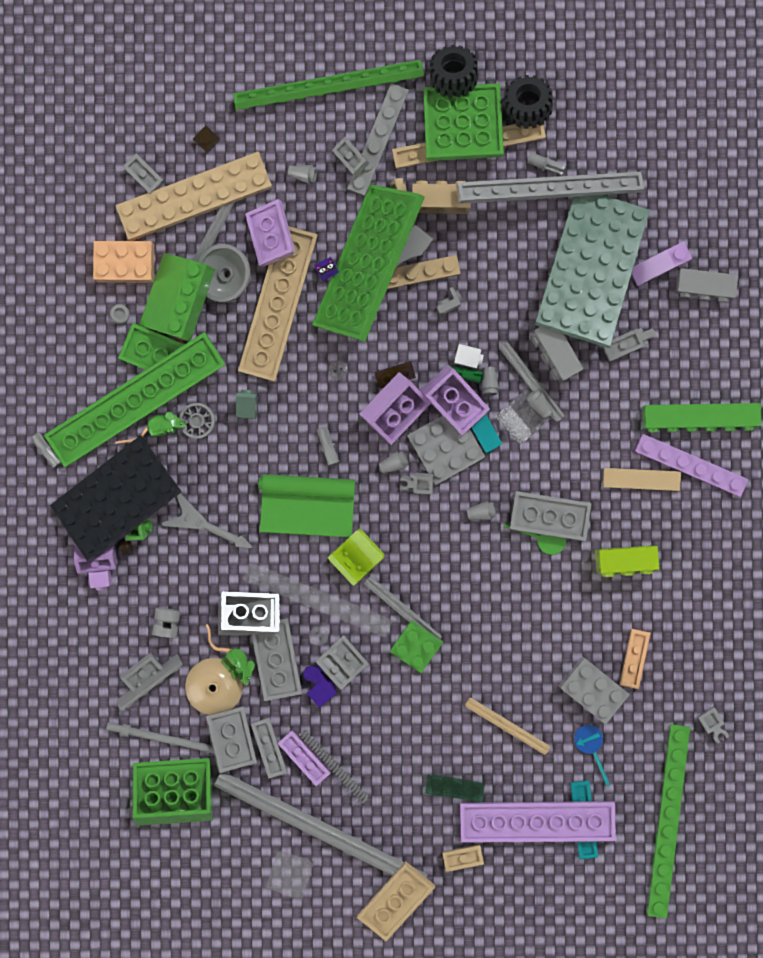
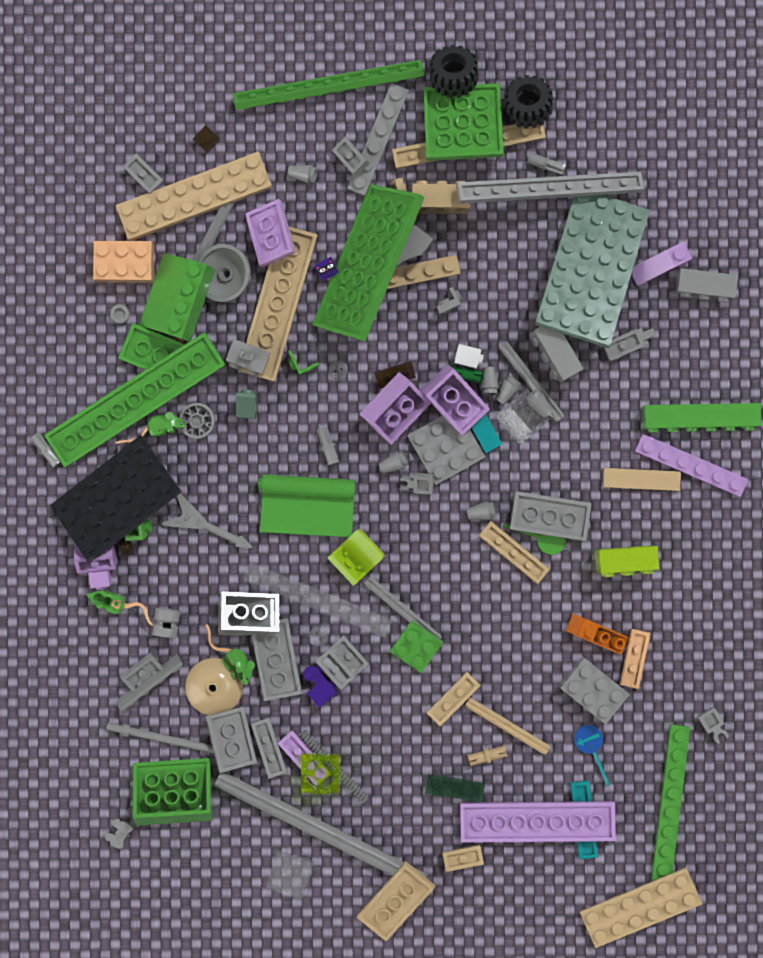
none -> bright green animal [87,588,153,626]
none -> light grey piece [105,819,134,849]
none -> light grey brick [226,339,271,377]
none -> bright green bracket [288,350,320,376]
none -> clear neon green piece [301,753,340,795]
none -> tan plate [426,672,481,726]
none -> tan pin [468,745,508,767]
none -> tan tile [478,521,550,584]
none -> light grey cone [496,375,521,405]
none -> orange slope [566,613,629,655]
none -> tan plate [580,867,703,948]

